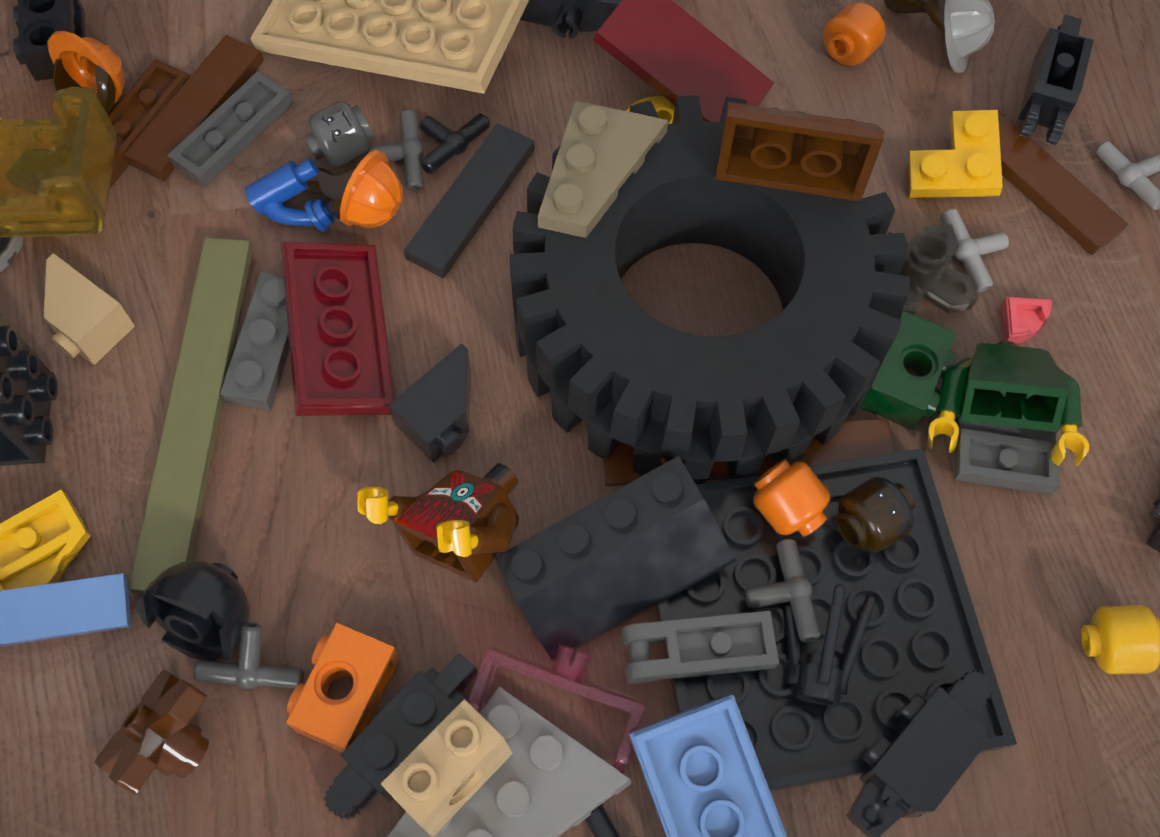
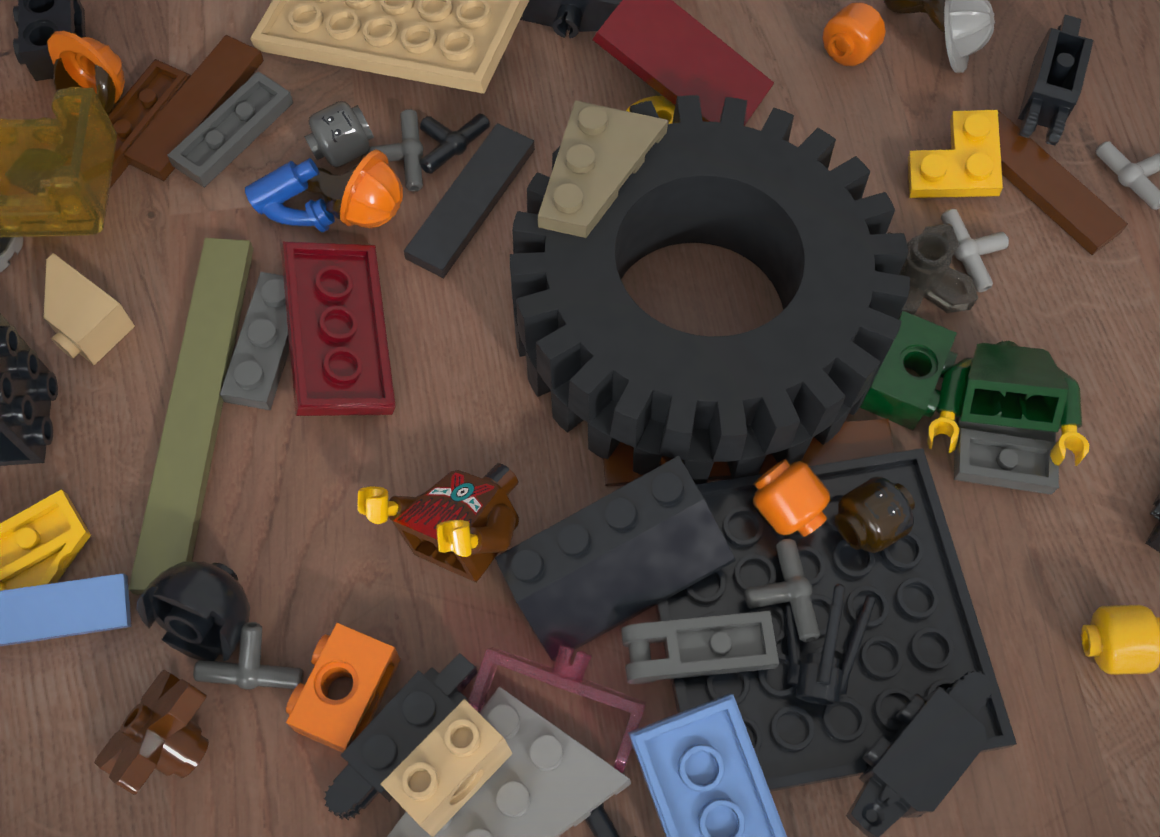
black slope [389,343,471,463] -> none
reddish brown slope [715,102,885,202] -> none
coral tile [1001,296,1052,344] -> none

